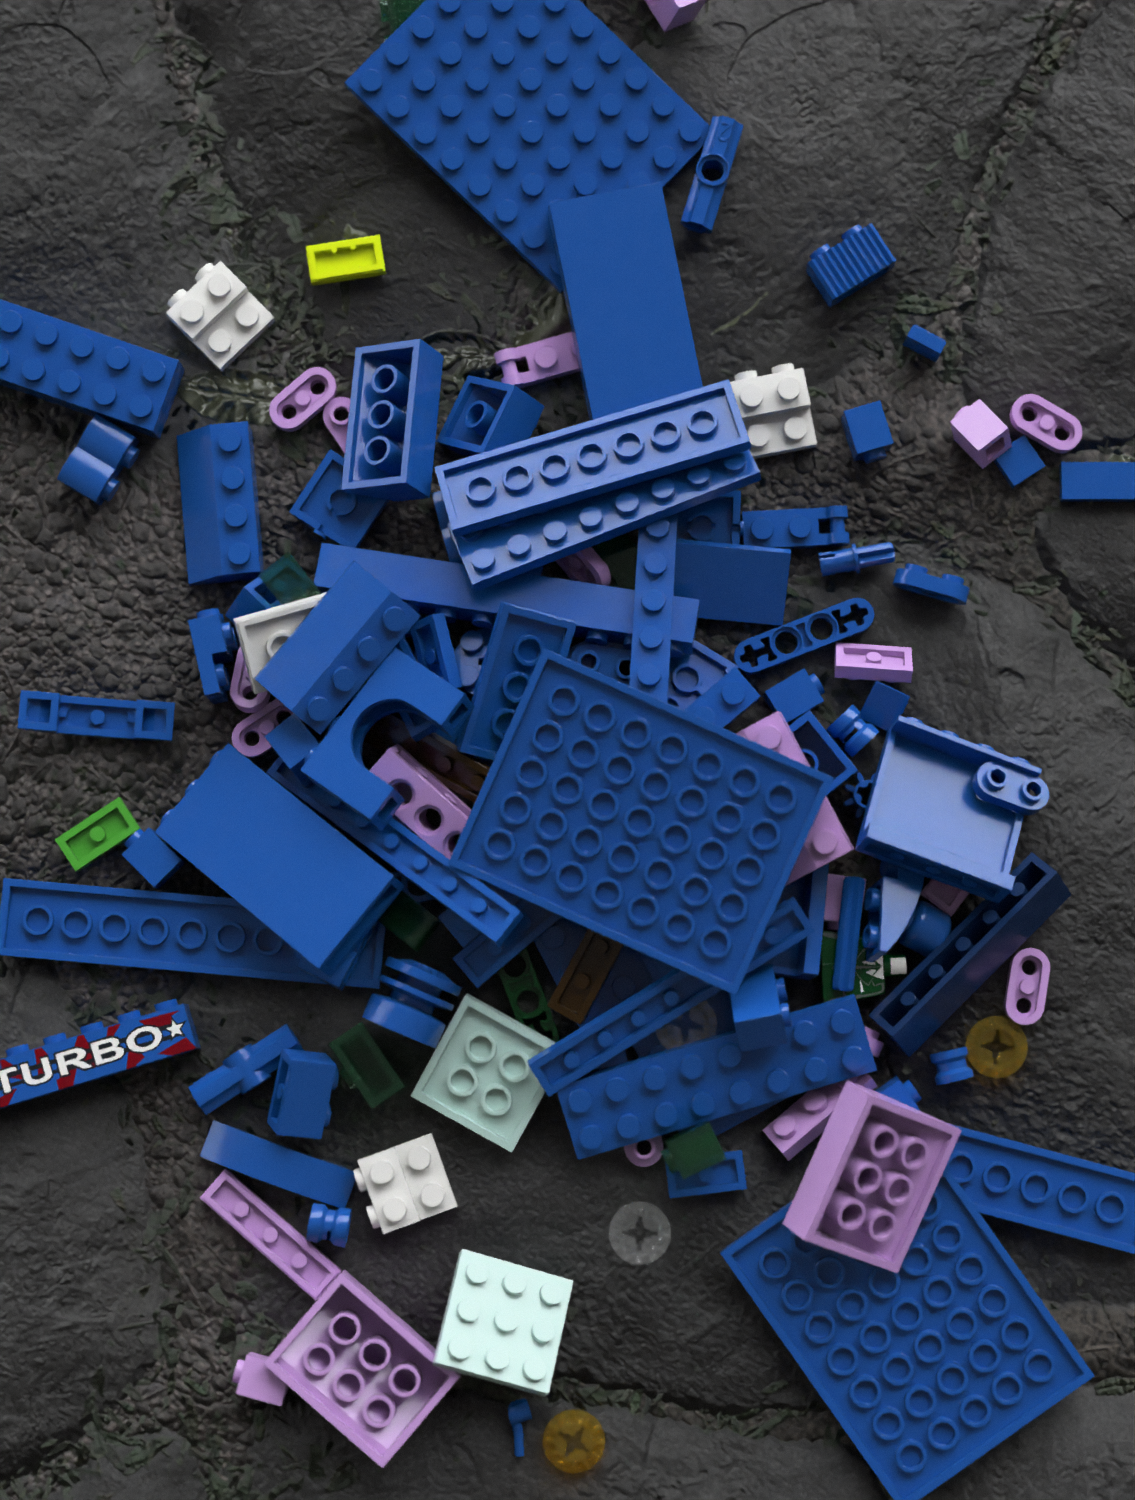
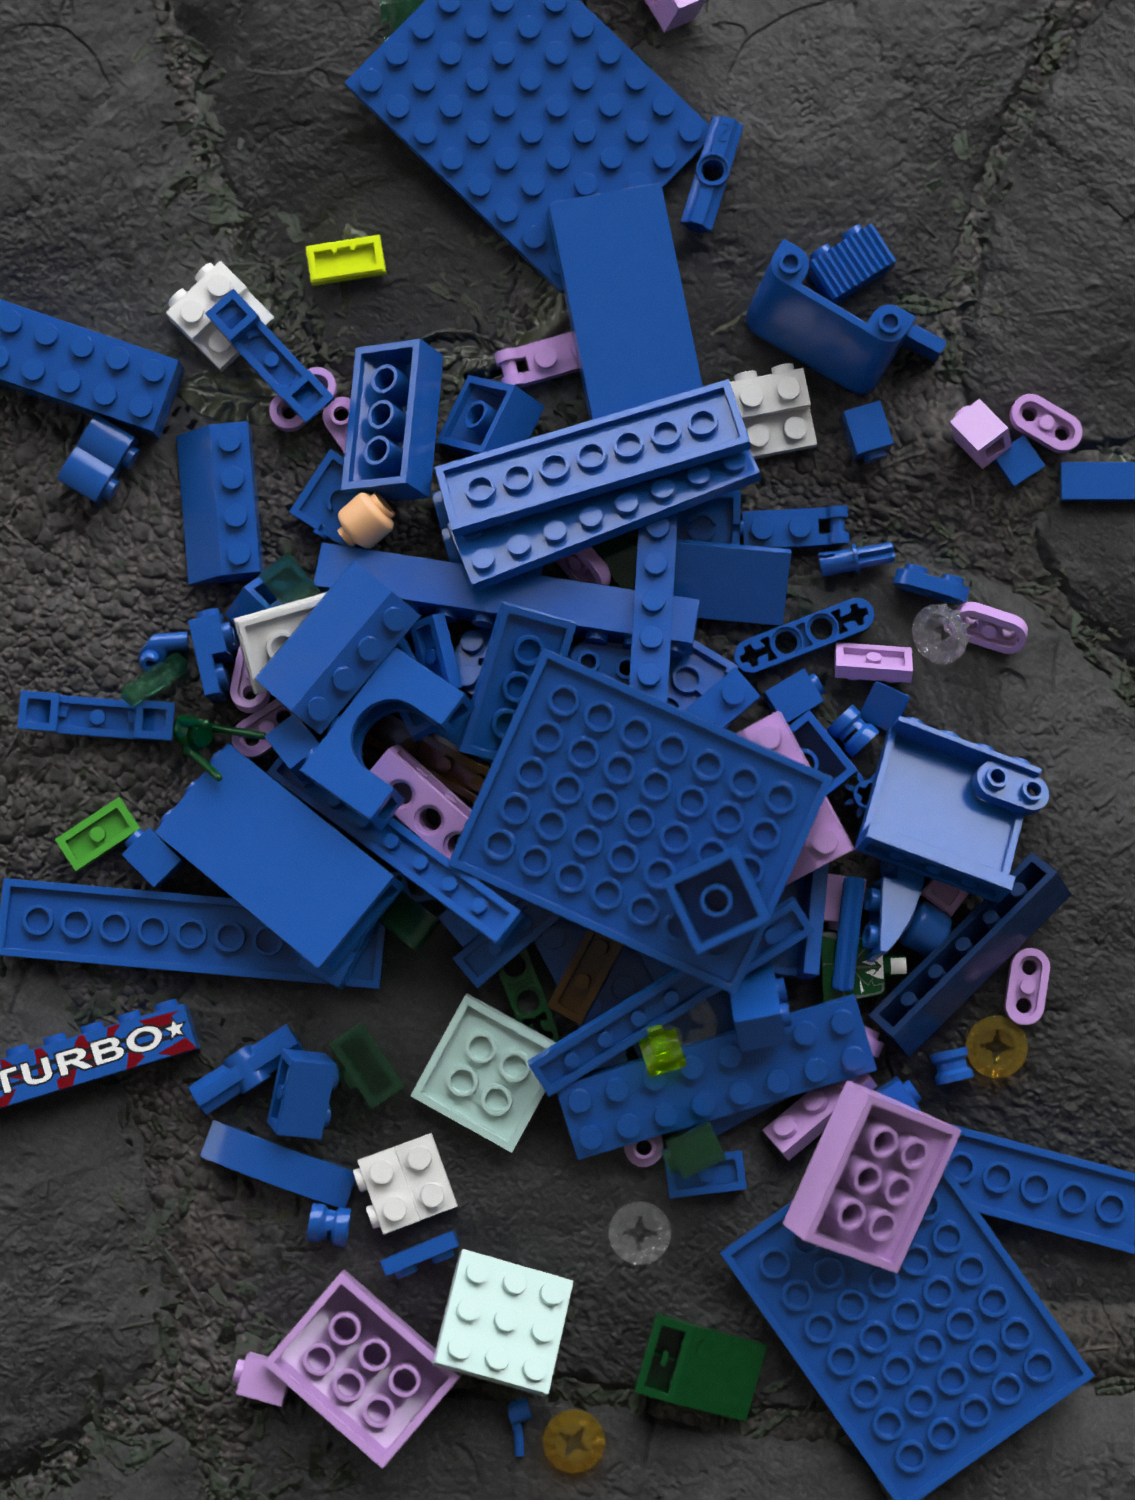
lavender tile [200,1168,342,1301] -> none
blue wheel [362,956,462,1049] -> none
none -> clear green axle [121,653,188,706]
none -> blue arm [138,631,190,672]
none -> dark green plant [173,715,266,782]
none -> blue slope [205,288,335,424]
none -> light nougat head [337,492,395,549]
none -> blue plate [380,1230,460,1279]
none -> dark green slope [634,1311,768,1421]
none -> clear neon green tile [638,1024,687,1077]
none -> blue brick [662,845,771,954]
none -> blue windscreen [746,238,916,395]
none -> clear gear [912,603,971,664]
none -> lavender plate [952,602,1028,654]

